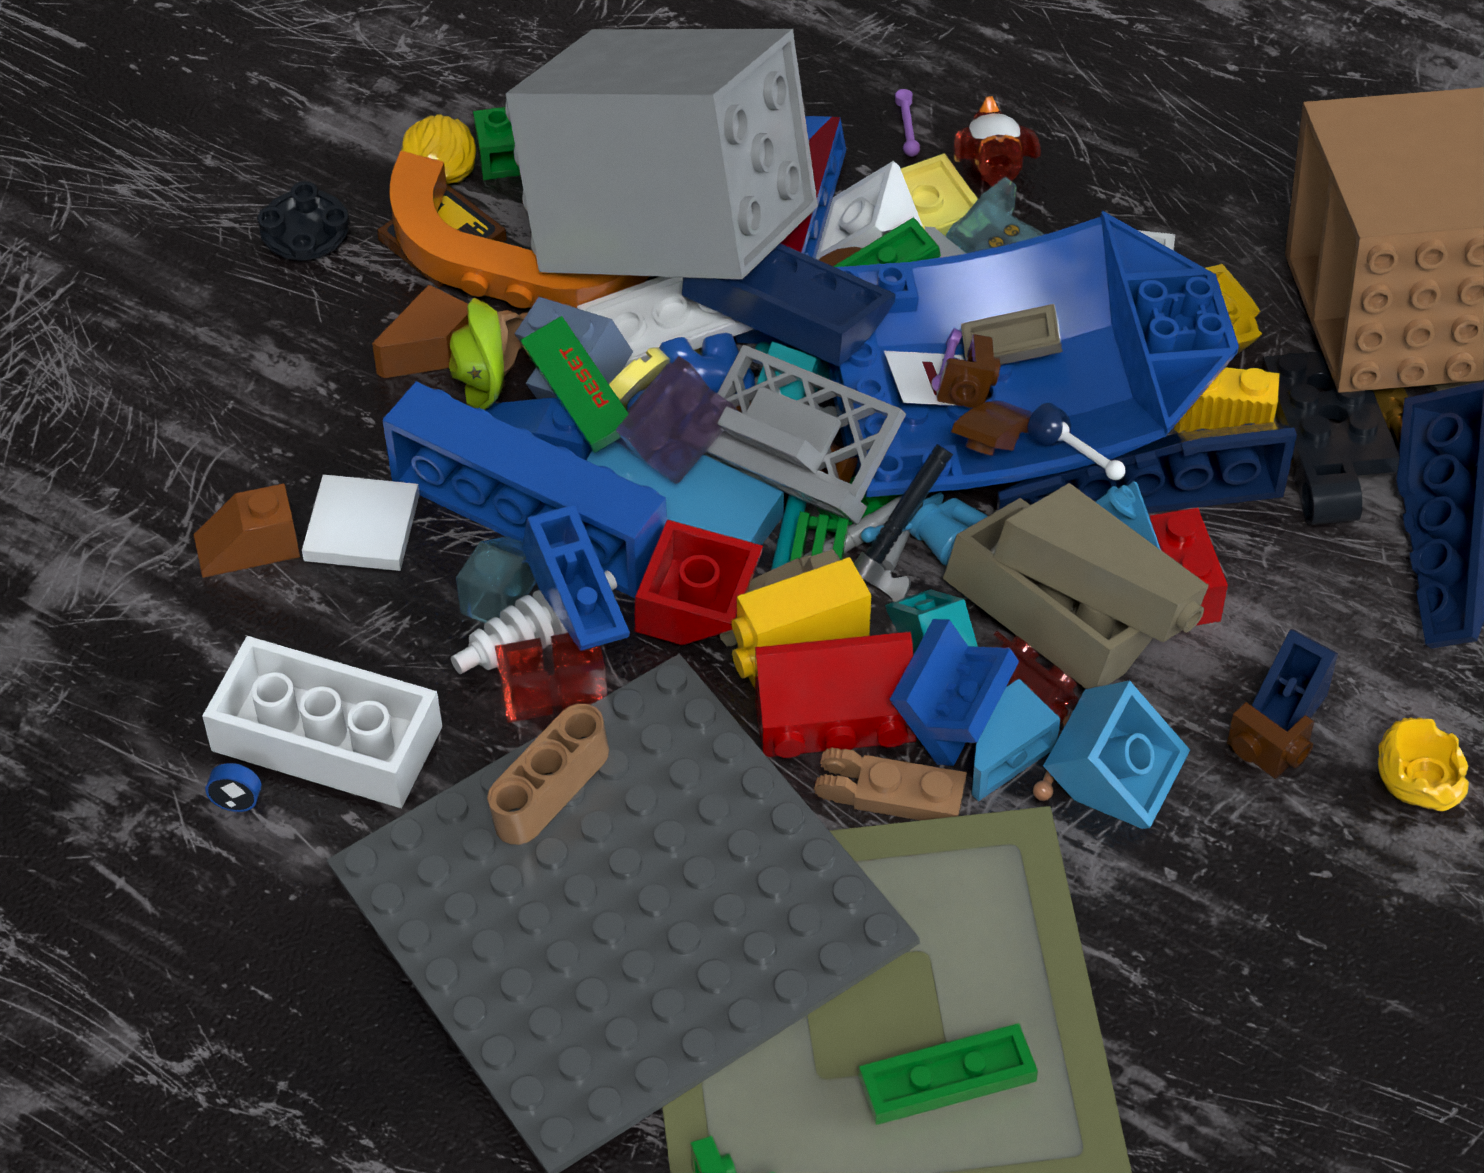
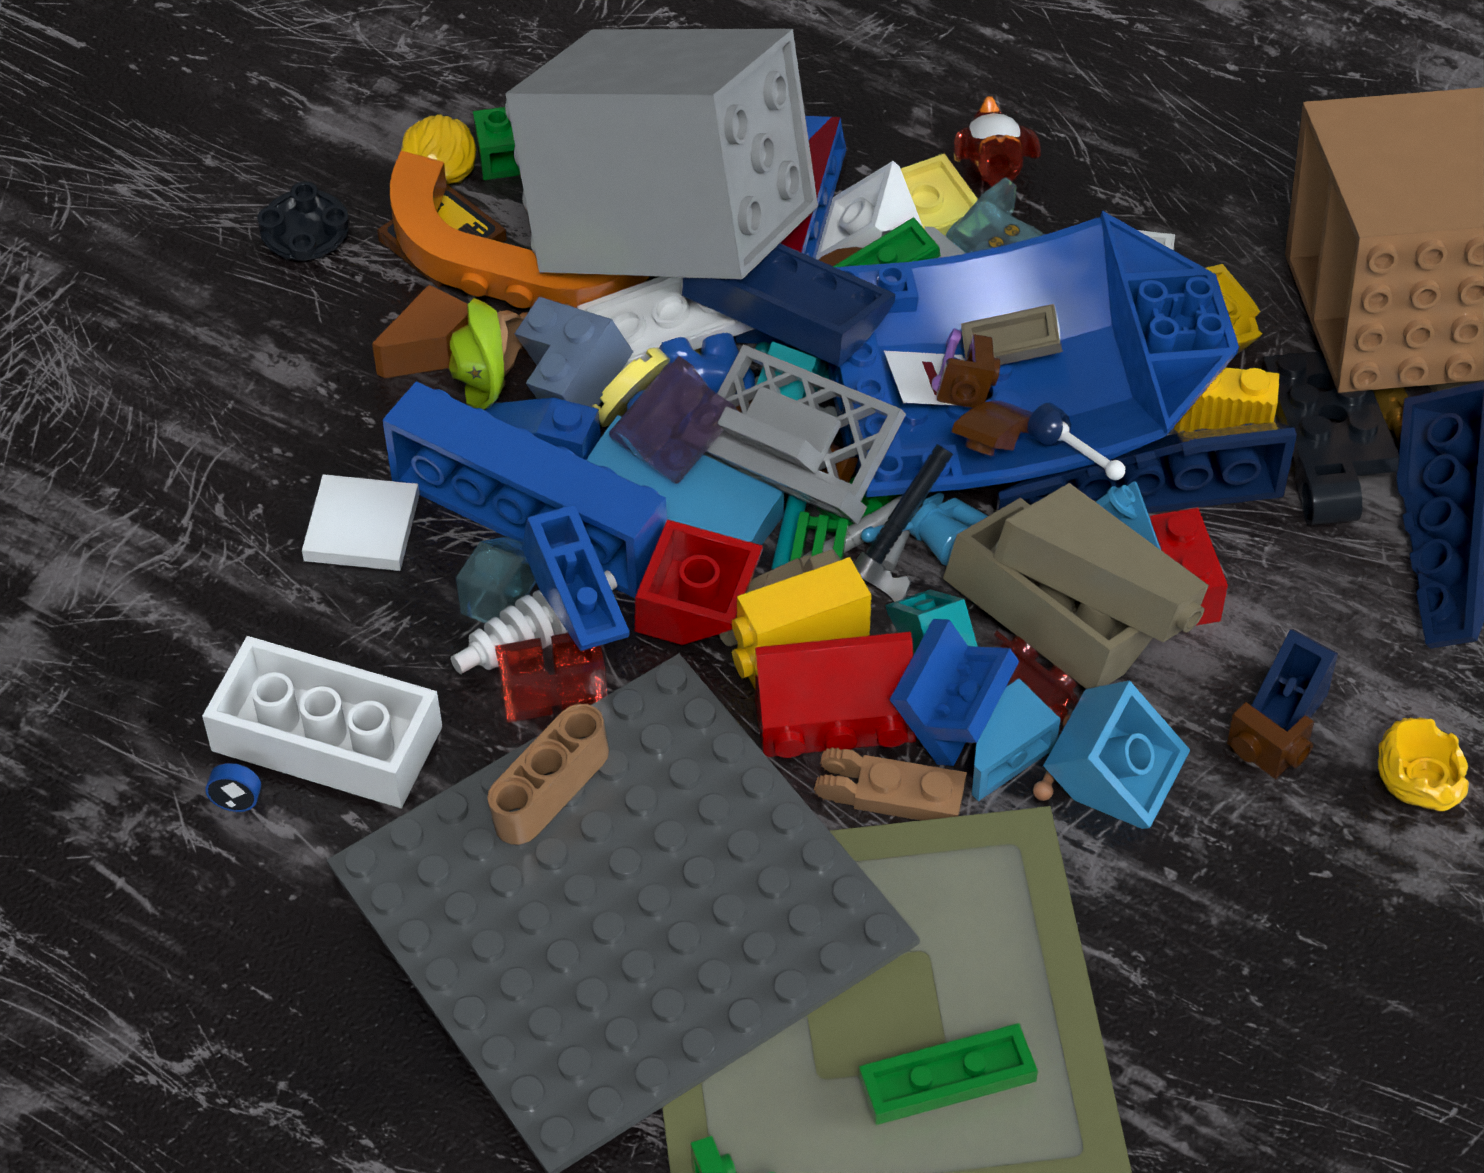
dark orange slope [194,483,300,578] -> none
green tile [520,316,636,453] -> none
medium lavender hinge [895,89,920,157] -> none

